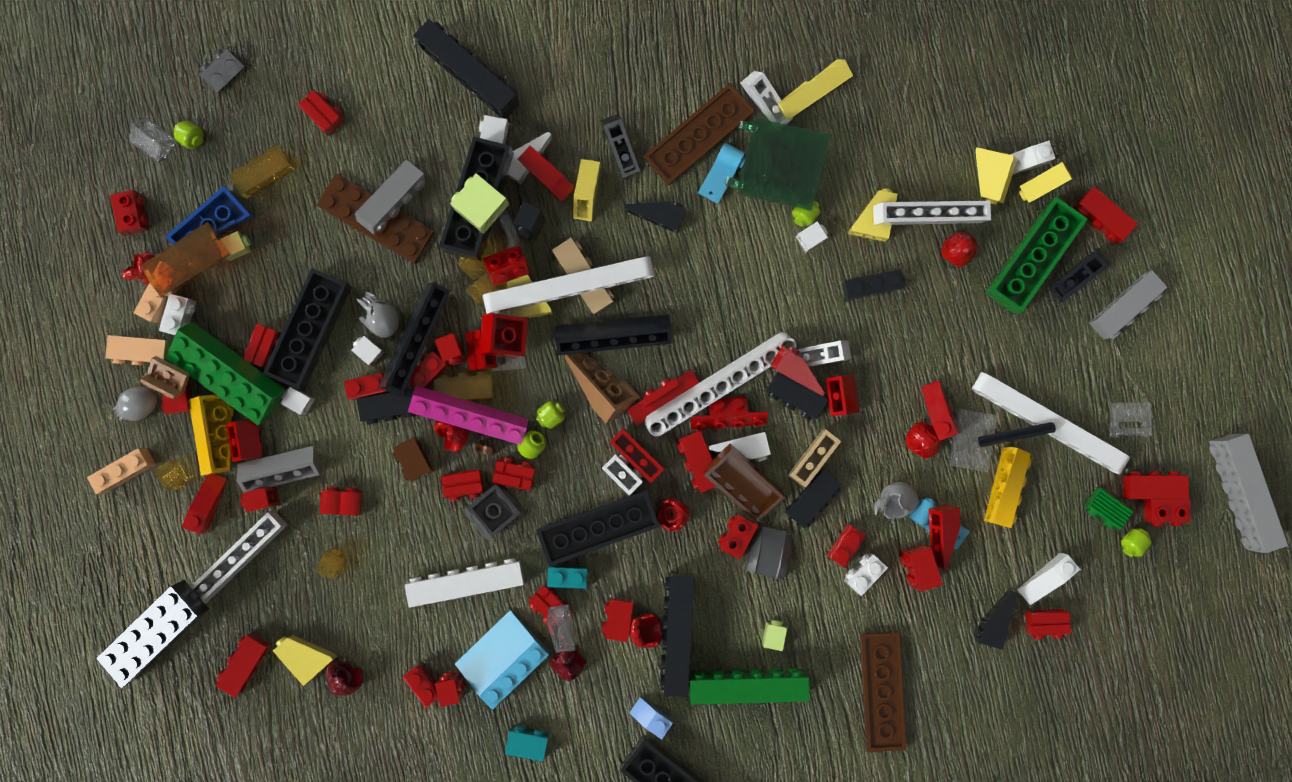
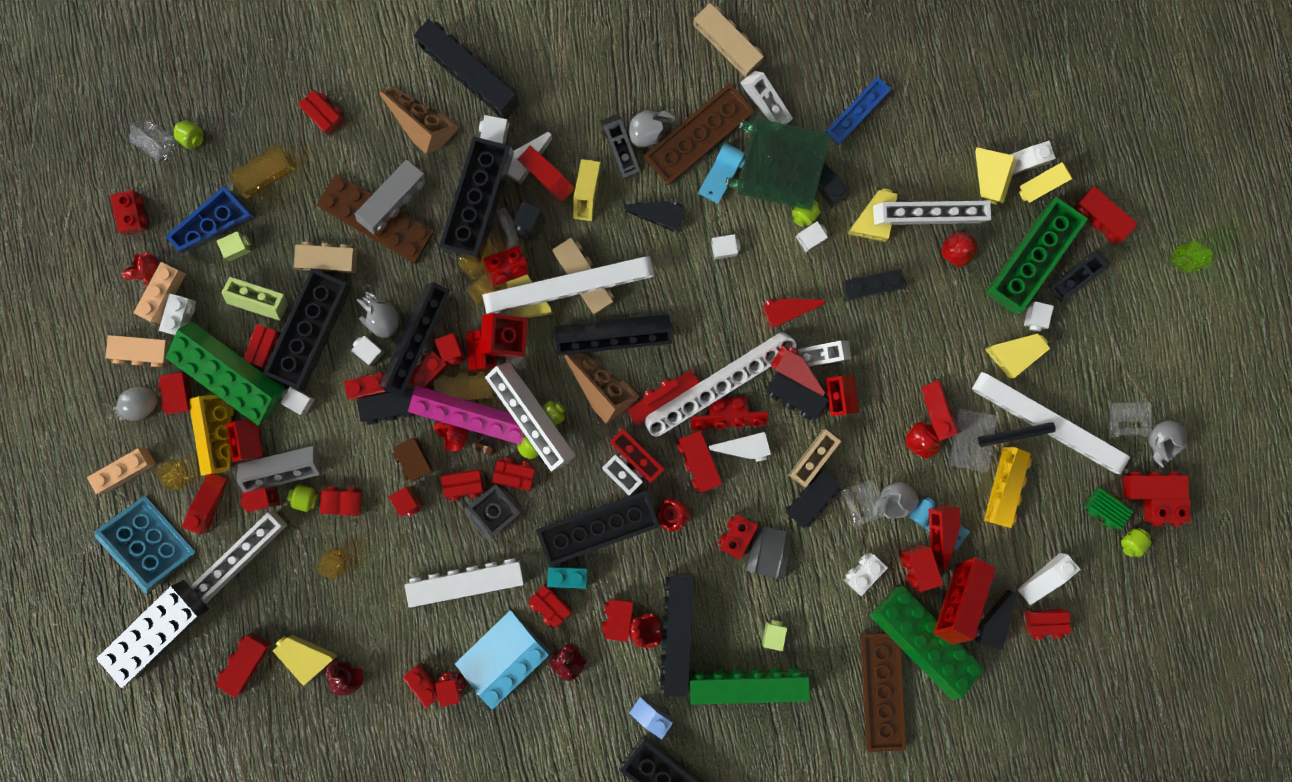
medium nougat bracket [140,356,190,399] -> none
clear orange slope [141,222,232,298] -> none
flat silver bracket [199,48,244,93] -> none
yellowish green piece [450,174,509,234] -> none
teal brick [505,725,549,762] -> none
clear slope [547,605,575,653] -> none
reddish brown slope [704,443,785,522] -> none
light yellow slope [778,59,853,120] -> none
red brick [826,524,866,568] -> none
light grey brick [1088,270,1167,339] -> none
light grey brick [1209,434,1288,553] -> none
none -> medium azure slope [95,495,196,595]
none -> yellowish green brick [221,277,288,321]
none -> lime head [287,485,318,512]
none -> tan brick [294,242,357,274]
none -> medium nougat wedge [379,87,459,154]
none -> red brick [389,485,424,518]
none -> white brick [485,362,576,472]
none -> light grey helmet [628,110,675,147]
none -> tan brick [693,3,764,78]
none -> white brick [711,234,740,260]
none -> red slope [762,298,825,329]
none -> black slope [799,152,850,208]
none -> blue plate [825,76,891,145]
none -> clear plate [841,479,884,527]
none -> green brick [869,585,985,700]
none -> red brick [934,557,996,645]
none -> light yellow slope [985,334,1050,379]
none -> white brick [1024,301,1054,332]
none -> light grey helmet [1149,421,1187,467]
none -> clear neon green brick [1169,240,1213,273]

